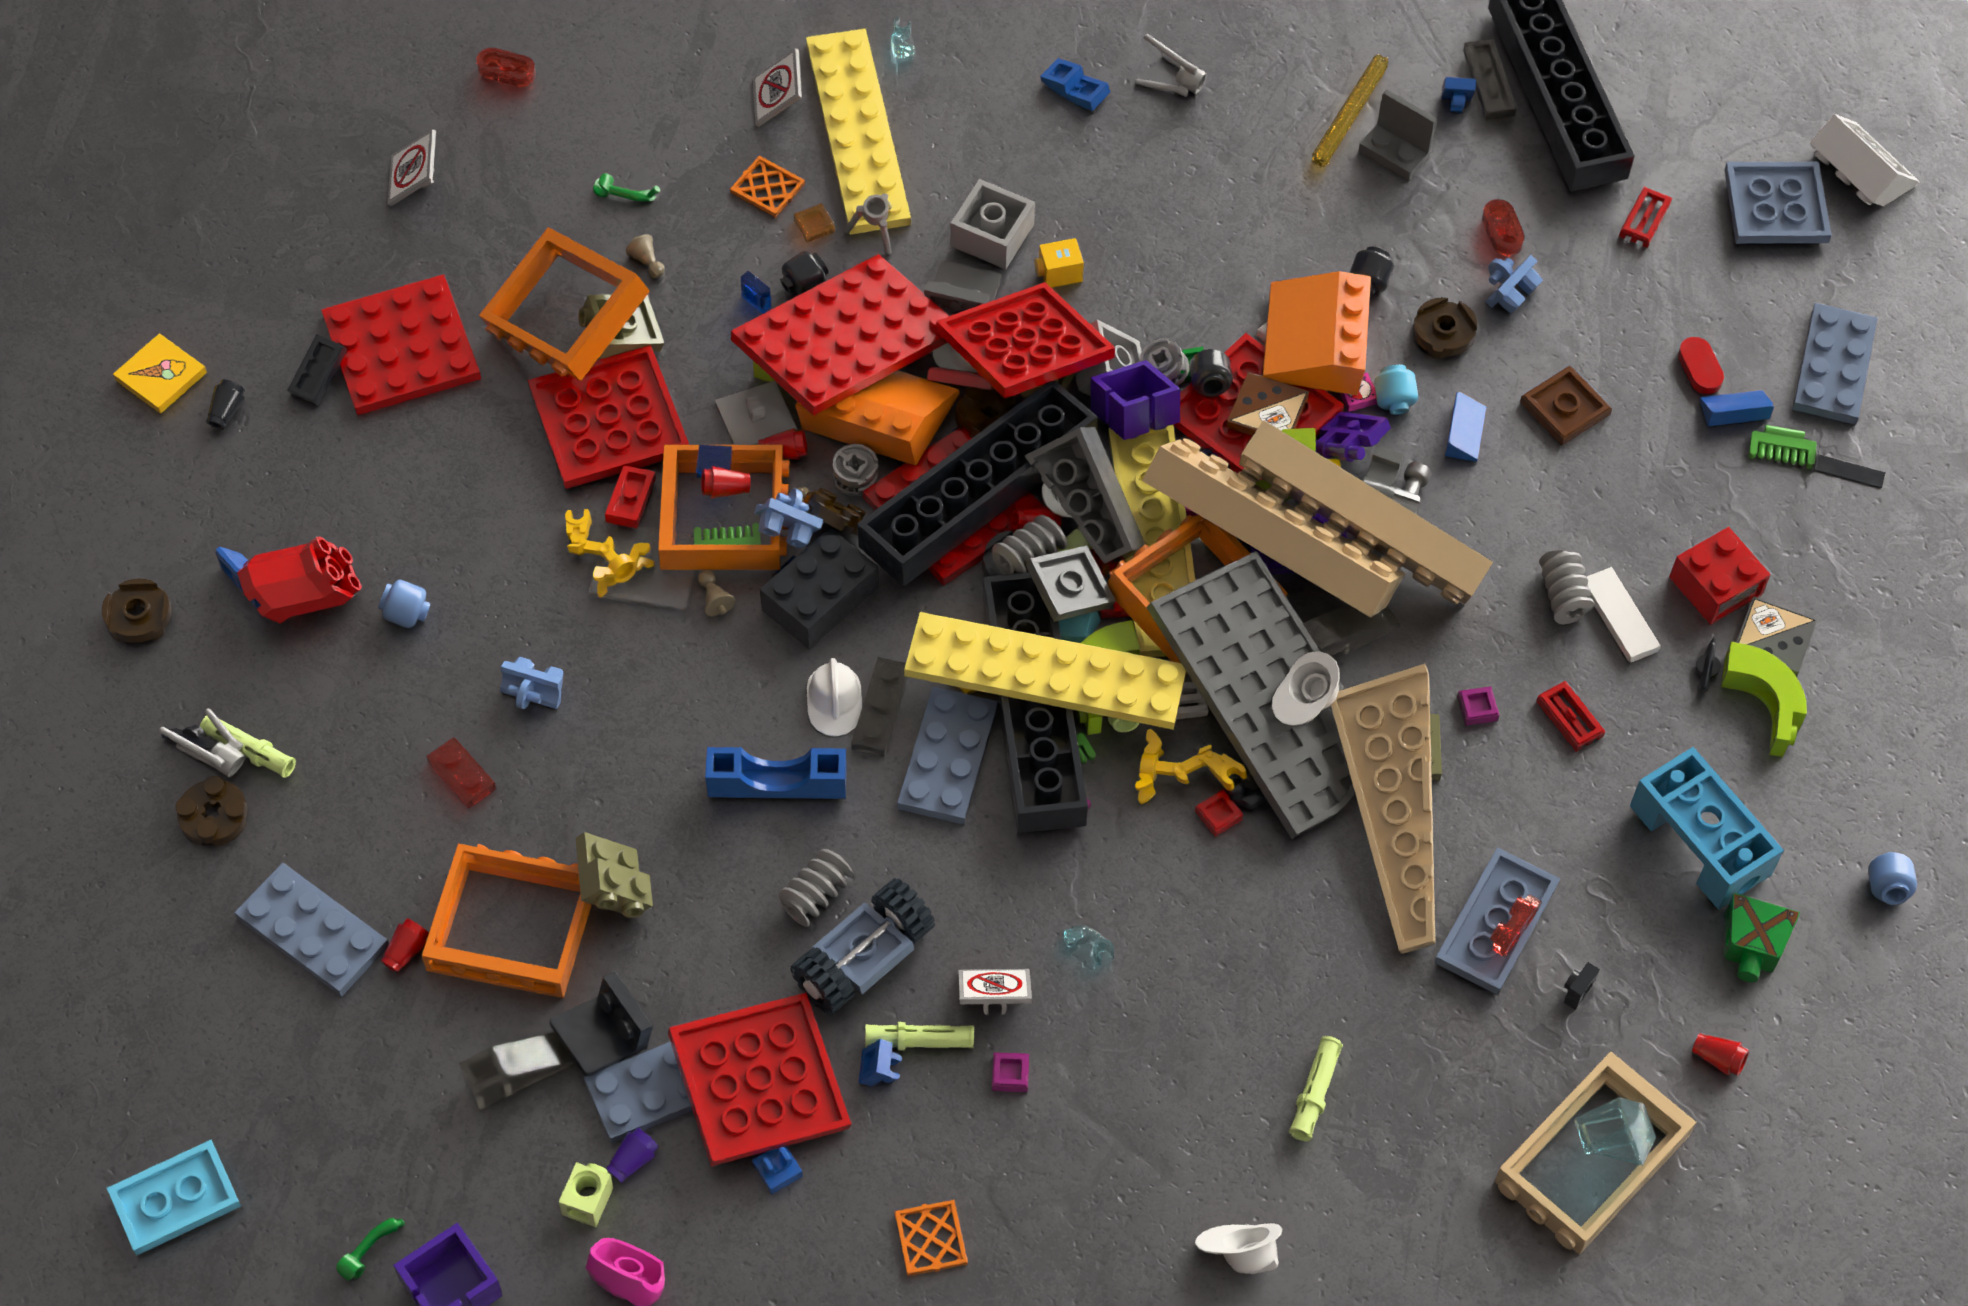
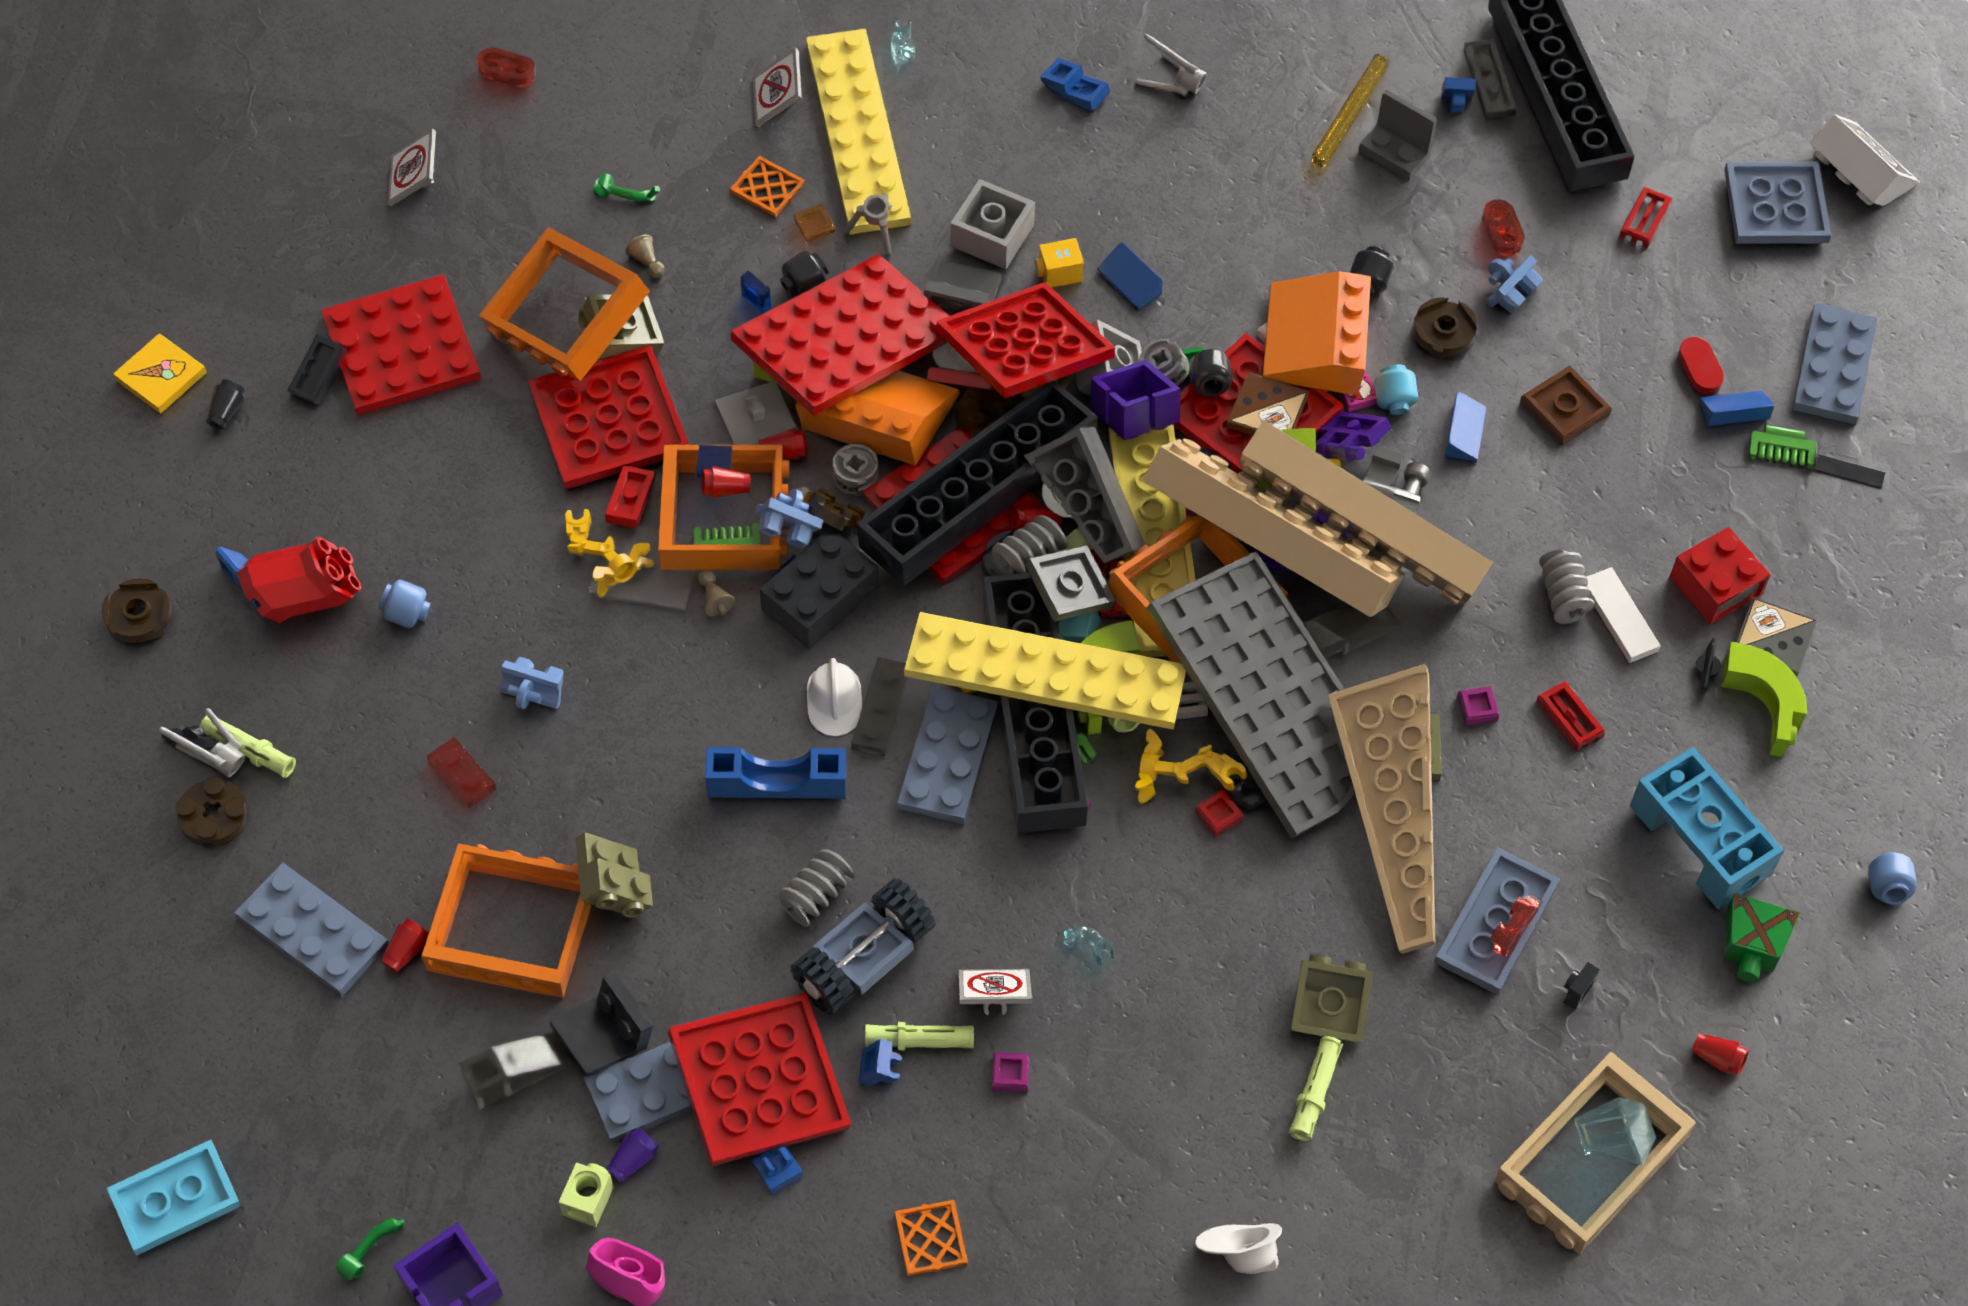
white piece [1272,651,1340,726] -> none
none -> blue slope [1097,242,1163,310]
none -> olive plate [1290,955,1373,1043]

